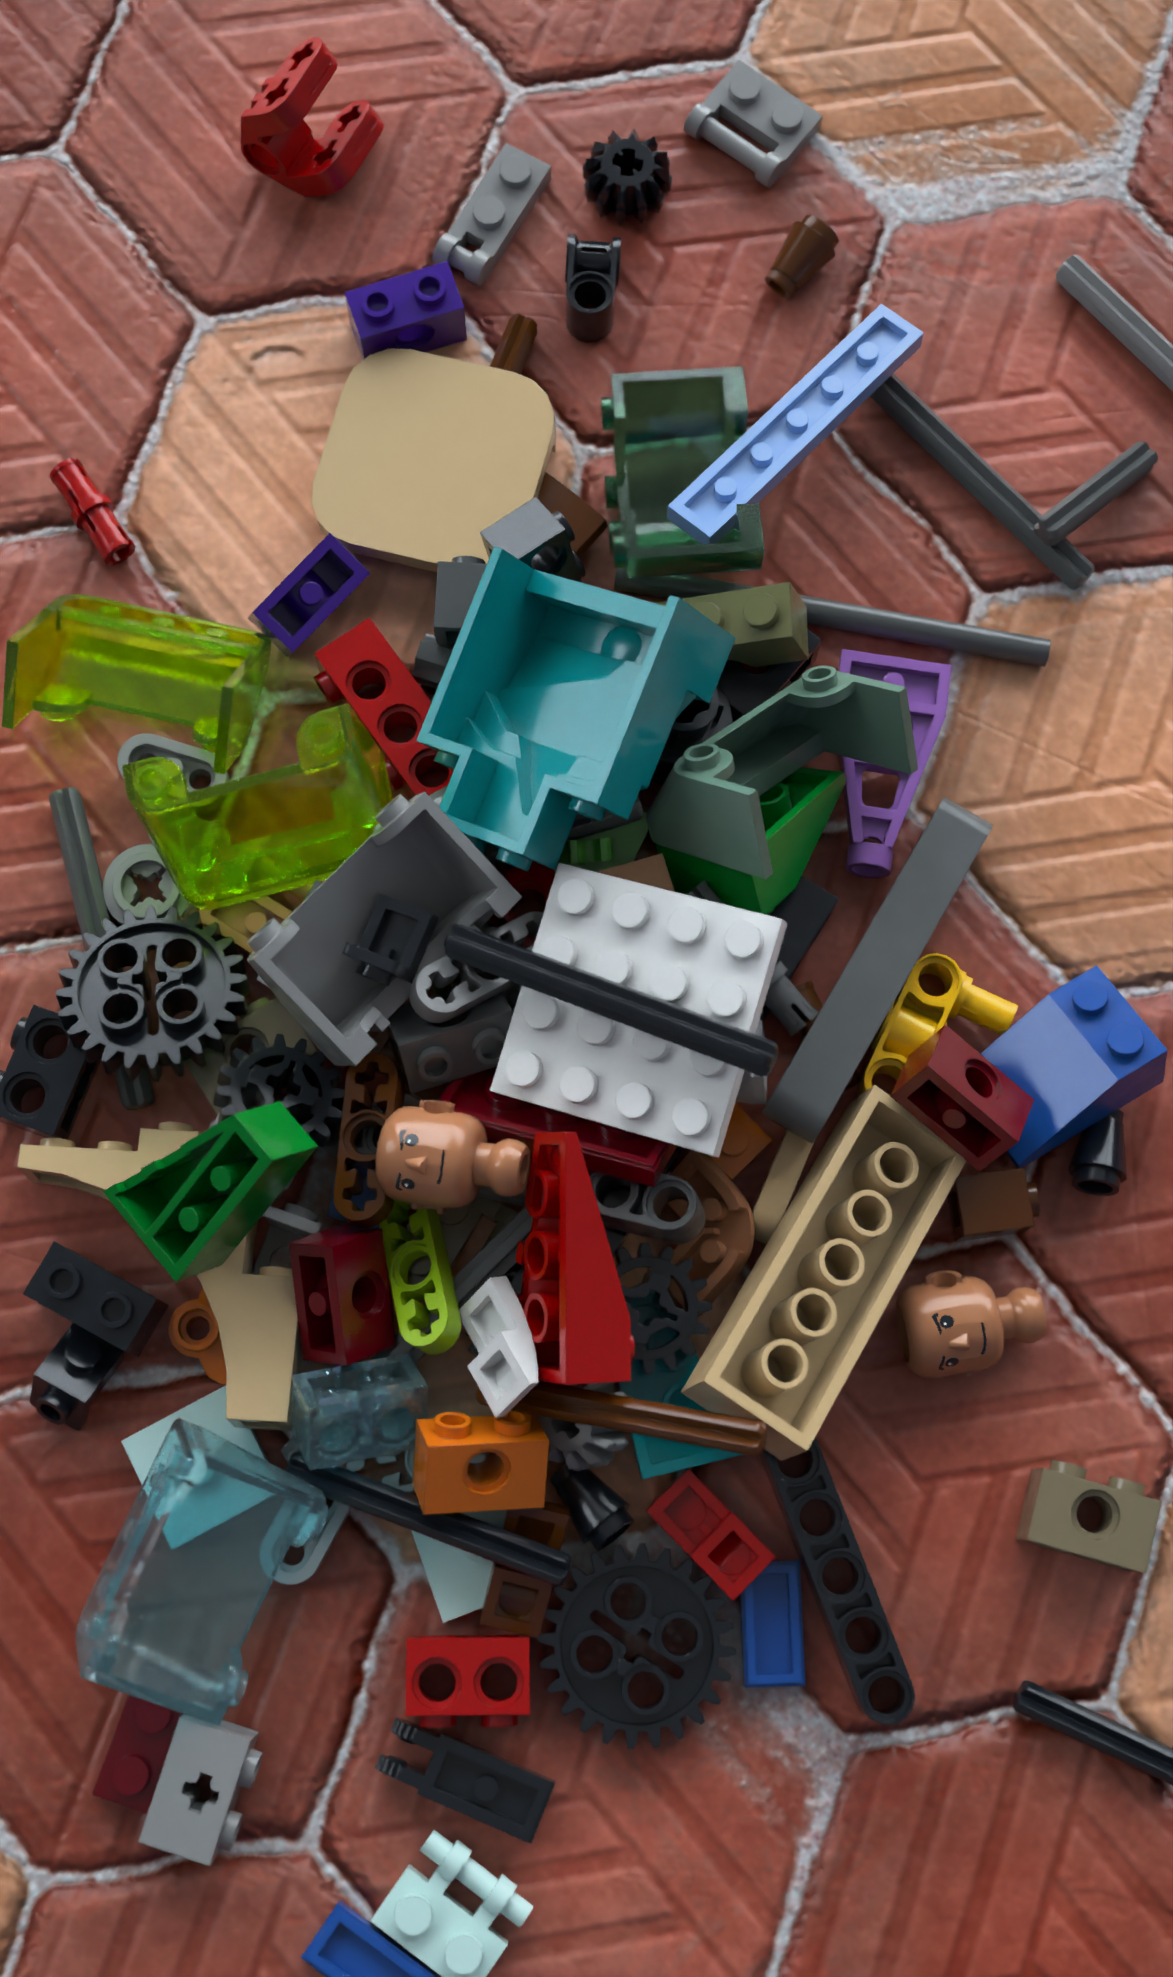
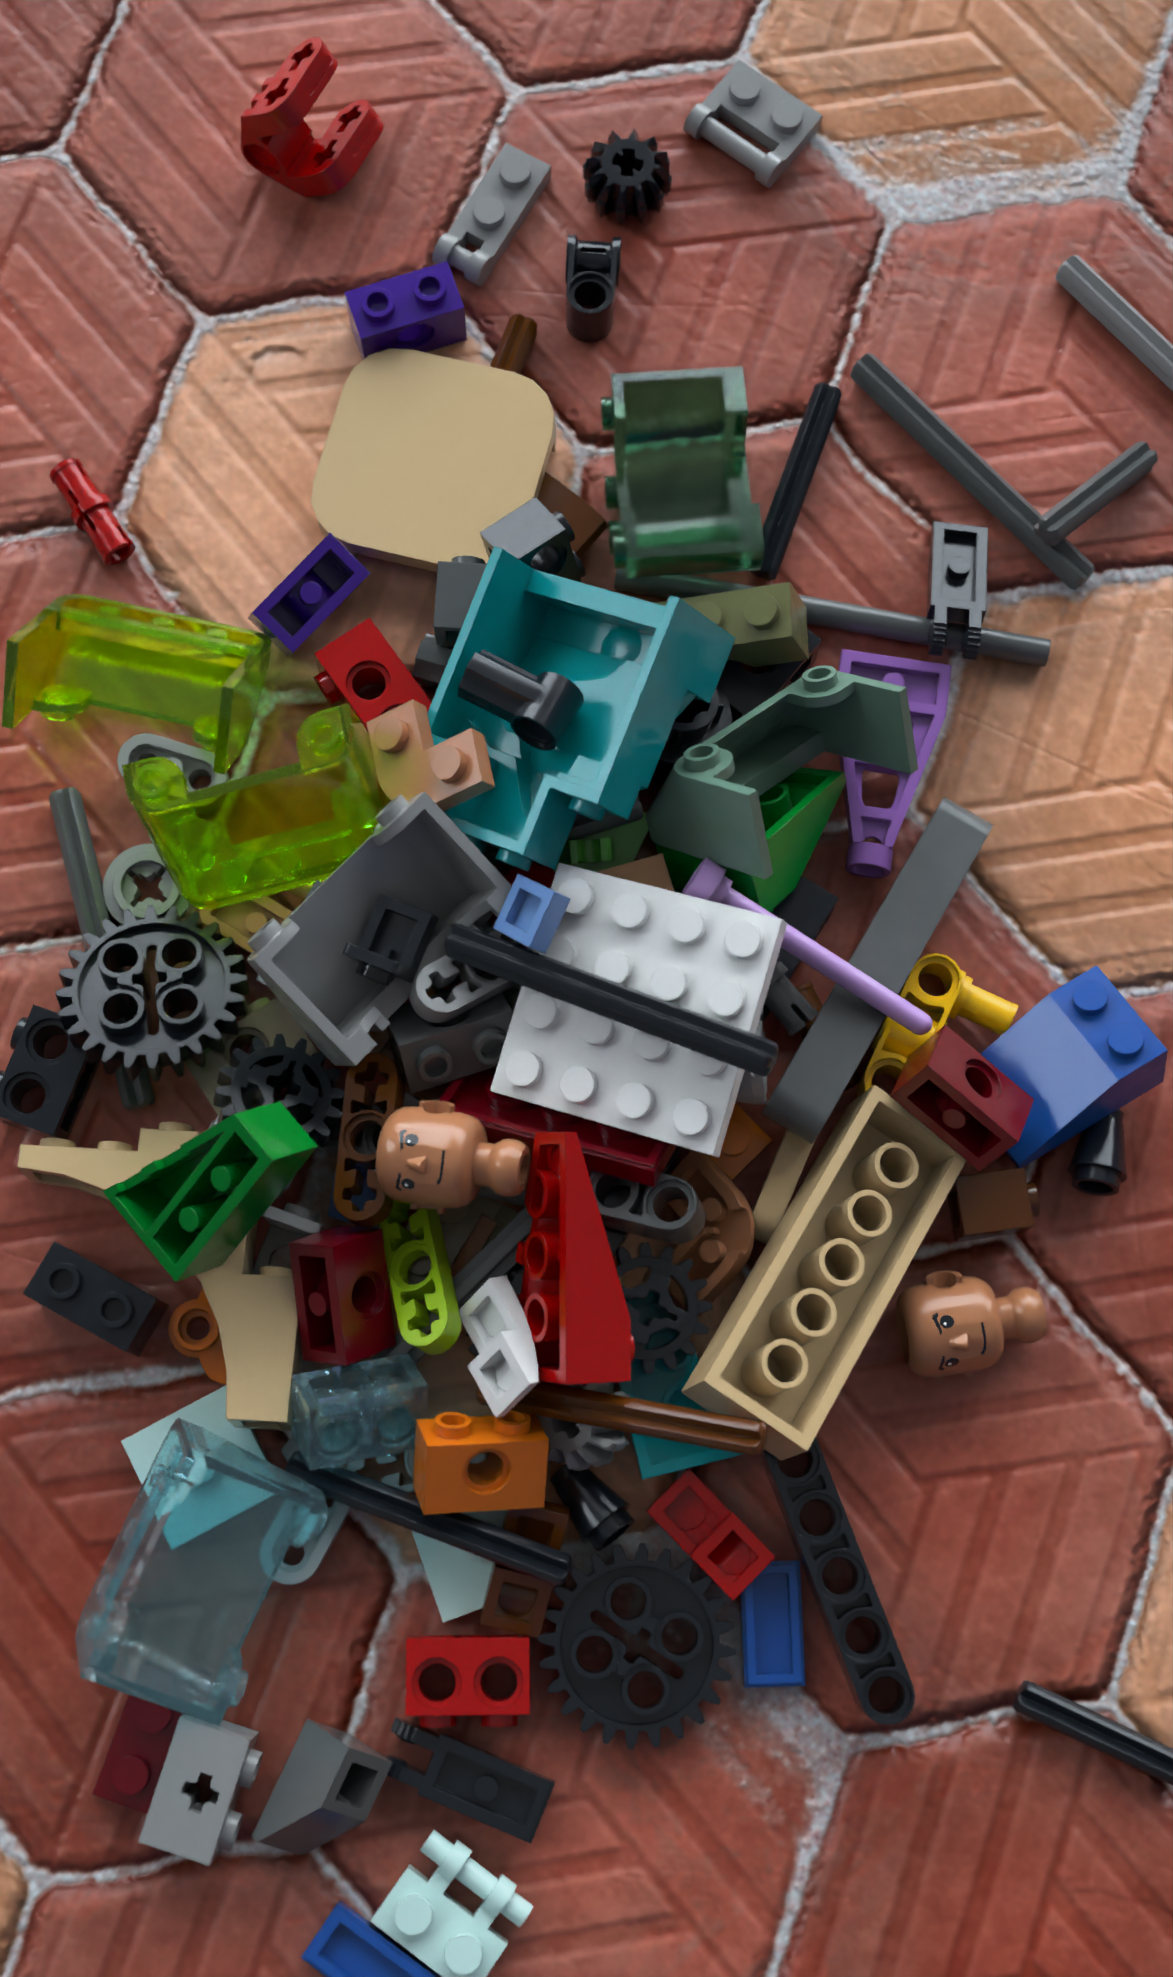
black bracket [30,1323,124,1431] -> none
light blue plate [667,304,923,550] -> none
reddish brown cone [765,215,839,299] -> none
dark tan brick [1016,1460,1162,1574] -> none
none -> dark grey slope [251,1719,393,1855]
none -> nougat plate [366,699,495,811]
none -> black piece [458,649,584,751]
none -> medium blue plate [493,874,571,954]
none -> lavender piece [681,857,932,1035]
none -> black axle [749,383,842,580]
none -> hinge [926,521,988,660]

